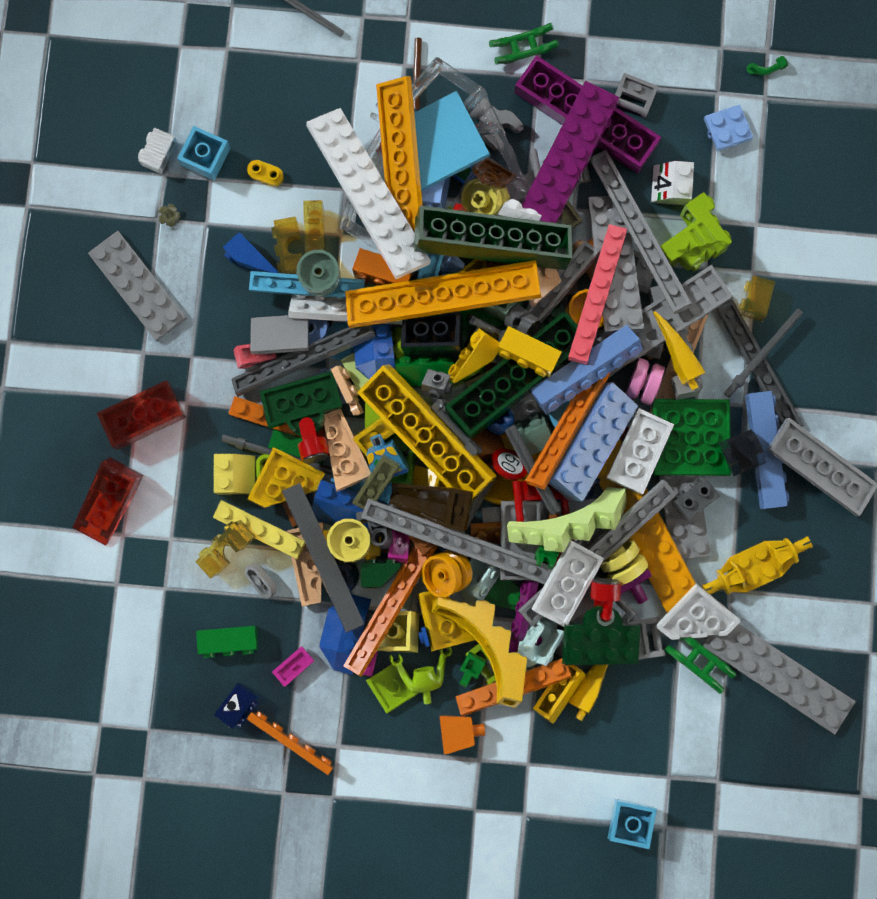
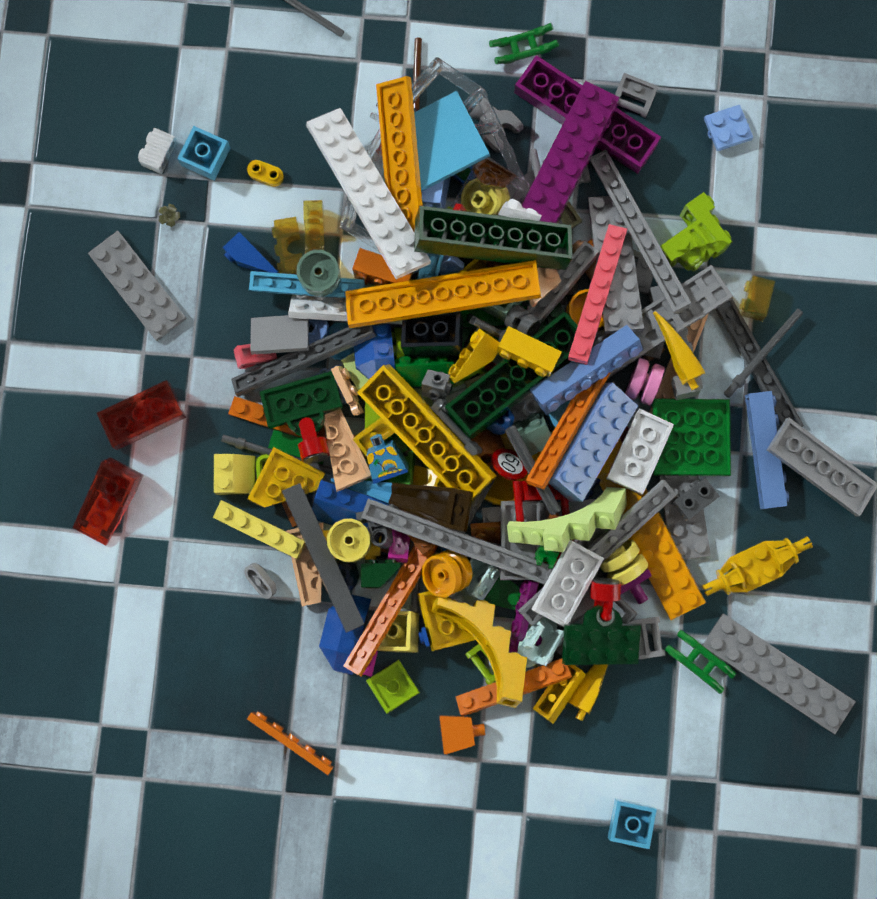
clear yellow arch [195,520,256,579] -> none
green brick [196,626,259,658] -> none
clear blue brick [214,683,259,729] -> none
dark pink plate [272,646,315,687] -> none
olive tile [352,454,400,510] -> none
lime piece [389,647,452,704] -> none
green plate [459,651,487,687] -> none
white slope [651,161,694,205] -> none
white plate [656,584,741,640] -> none
black piece [718,429,766,477] -> none
green piece [746,56,788,76] -> none

